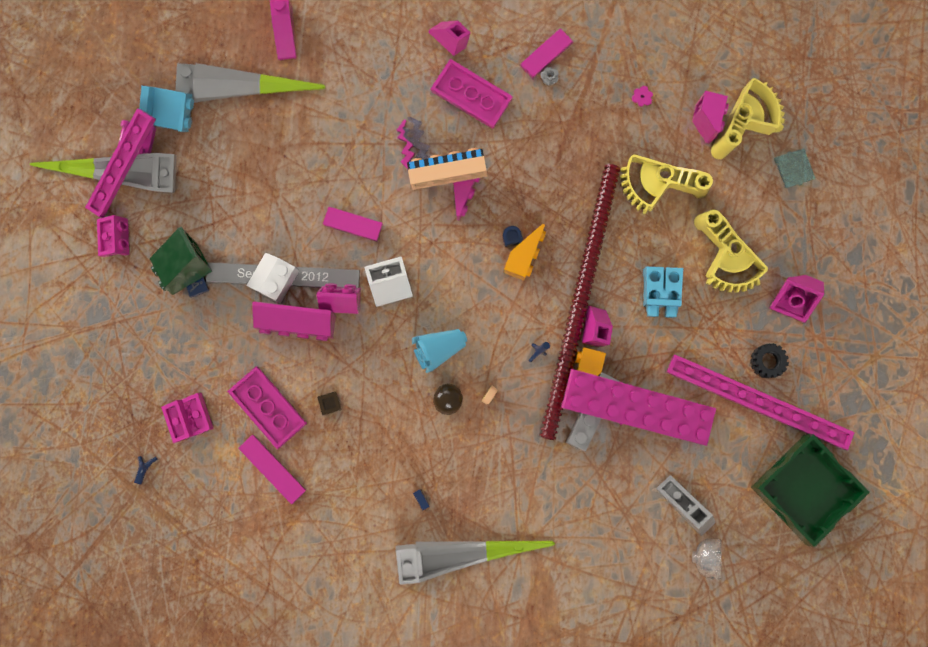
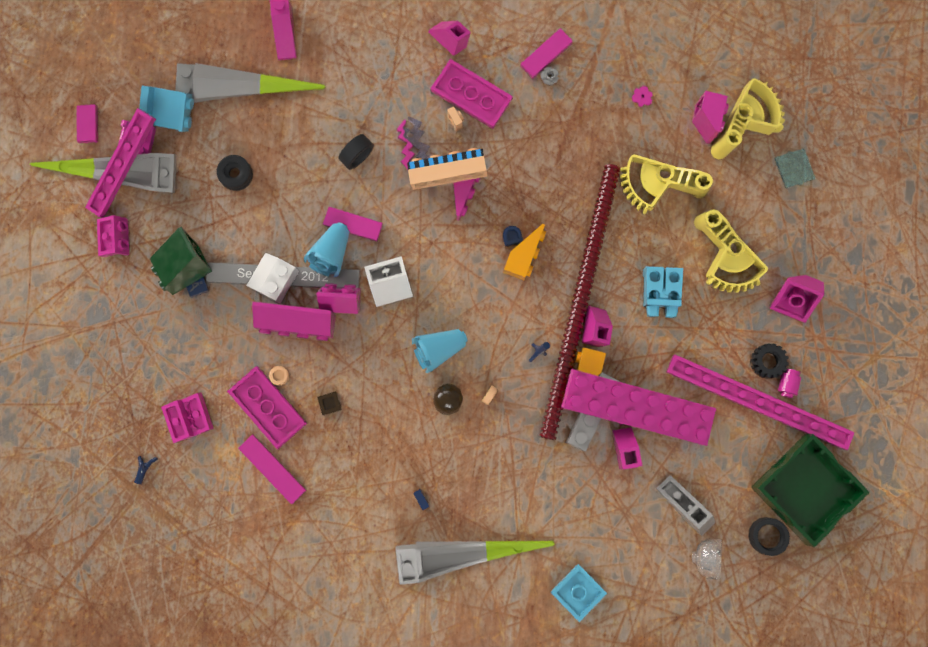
none -> dark pink tile [77,105,98,143]
none -> black tyre [216,155,253,191]
none -> light nougat tile [269,366,289,386]
none -> medium azure cone [304,223,350,277]
none -> black tyre [338,134,374,170]
none -> light nougat plate [447,106,464,132]
none -> medium azure plate [551,564,607,622]
none -> dark pink slope [612,427,642,469]
none -> black tyre [748,517,790,556]
none -> dark pink brick [778,369,802,398]

